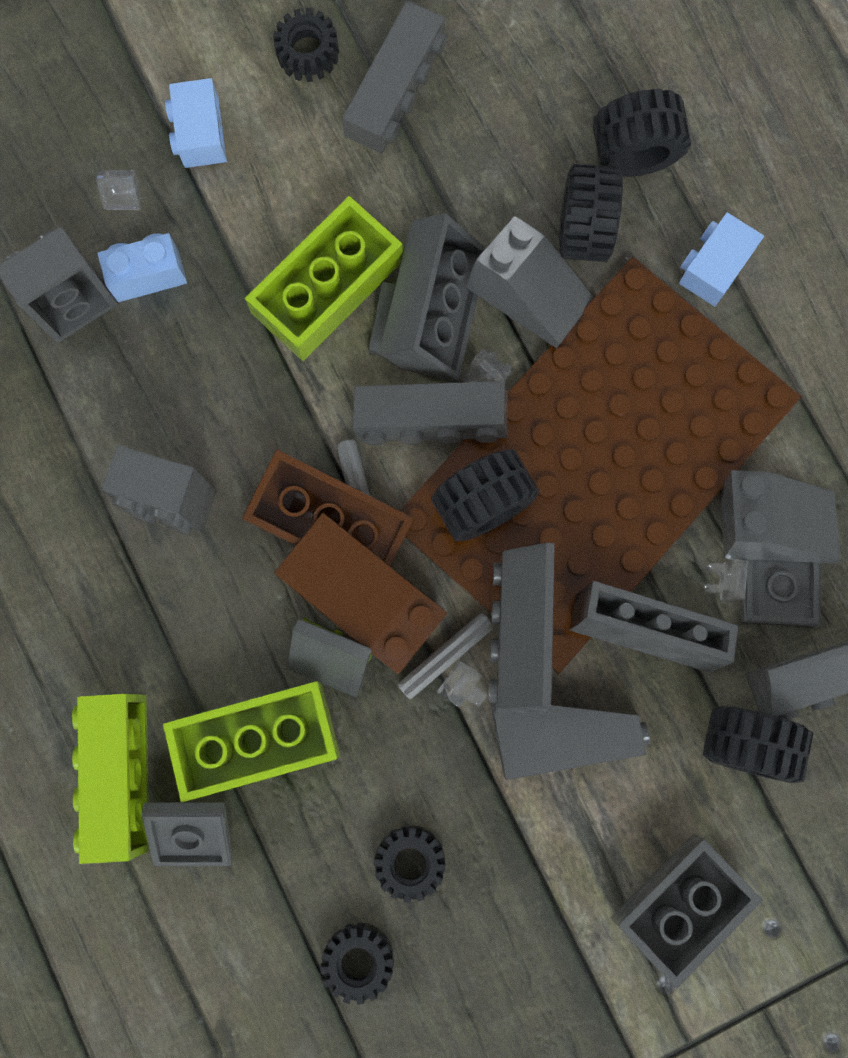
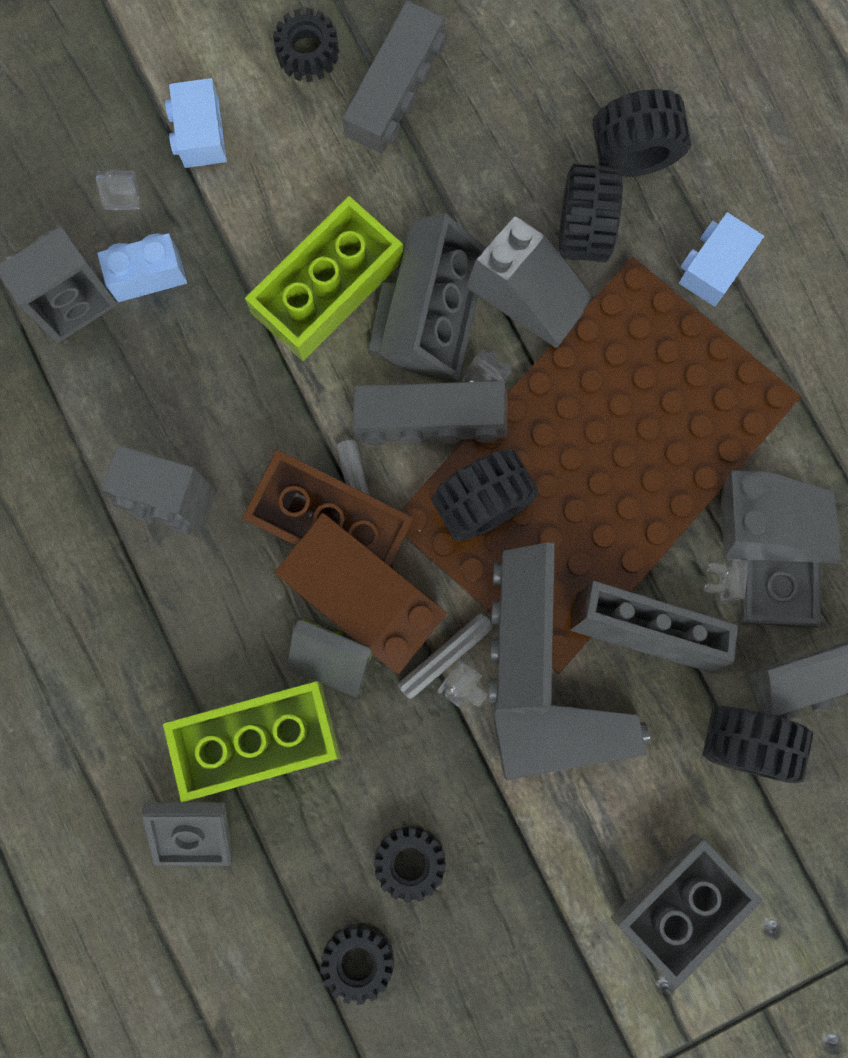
lime brick [72,694,150,864] -> none

